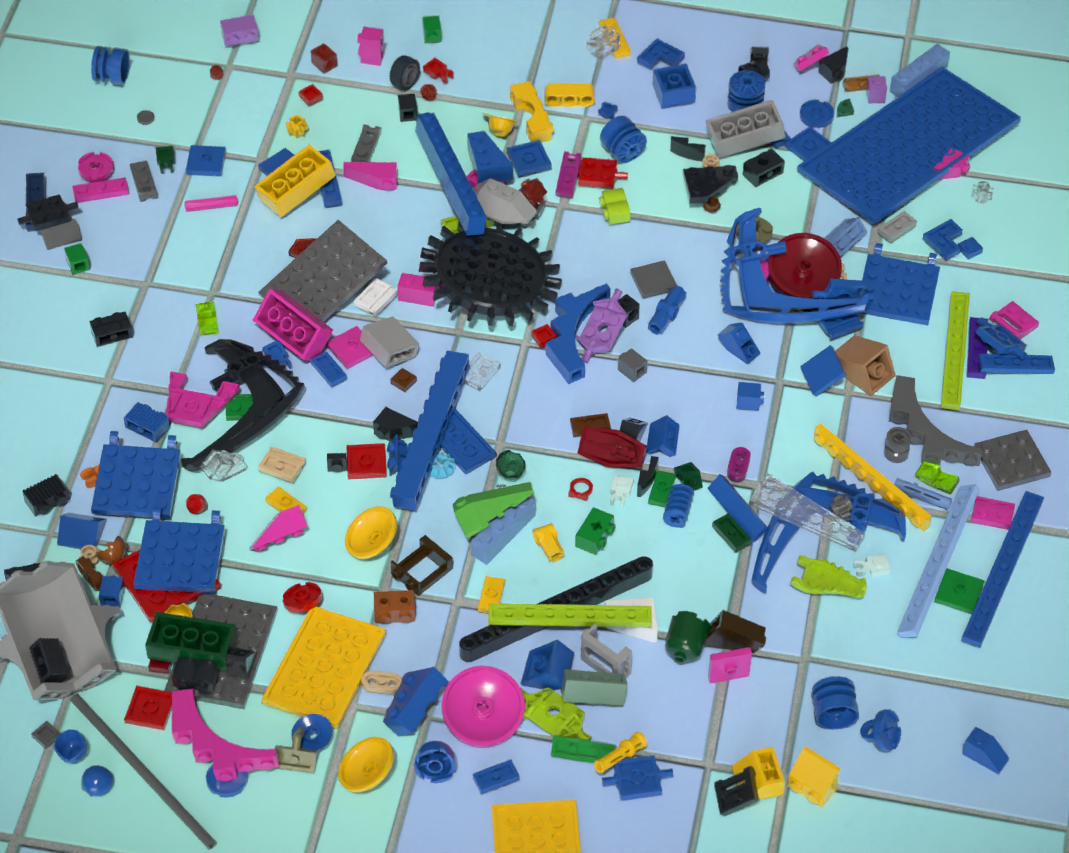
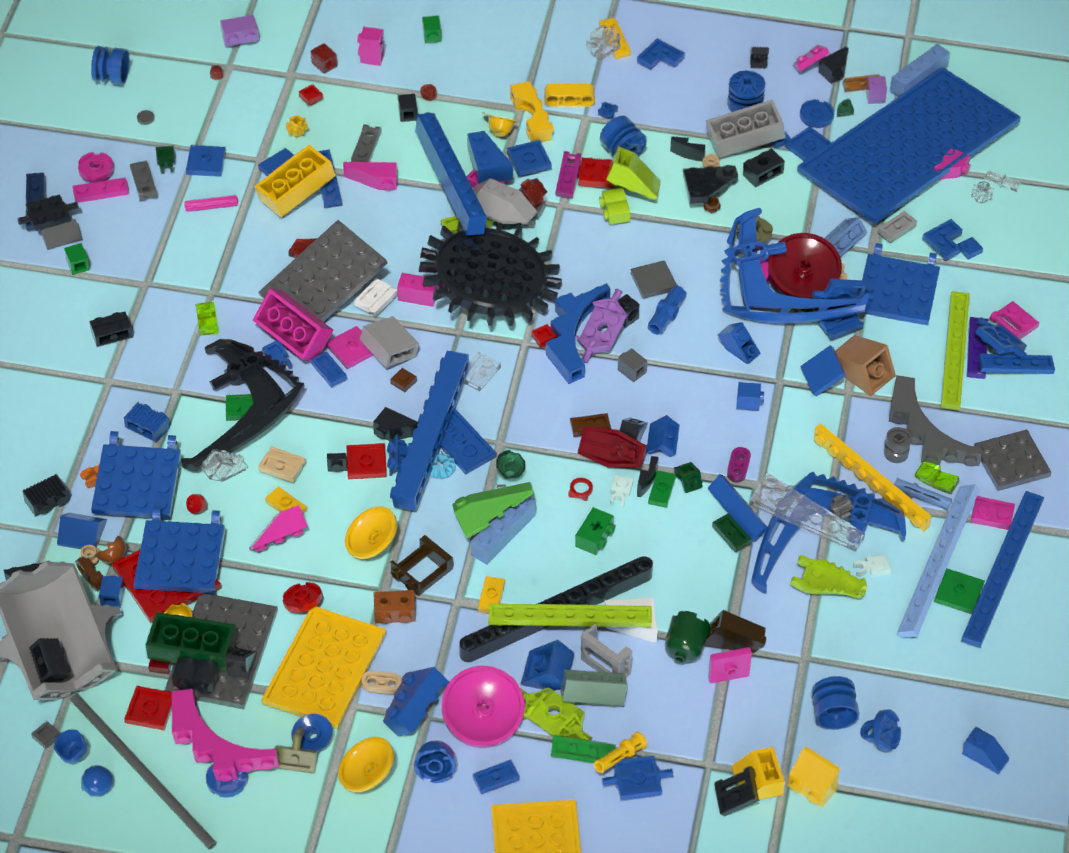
dark pink wing [166,372,240,428] -> none
black wheel [389,55,420,90] -> none
red plate [423,57,454,83] -> none
yellow piece [532,523,564,563] -> none
blue brick [652,64,696,108] -> none
blue piece [663,484,694,528] -> none
black wheel [738,58,770,80] -> none
none -> lime slope [607,146,661,200]
none -> clear axle [985,171,1021,192]

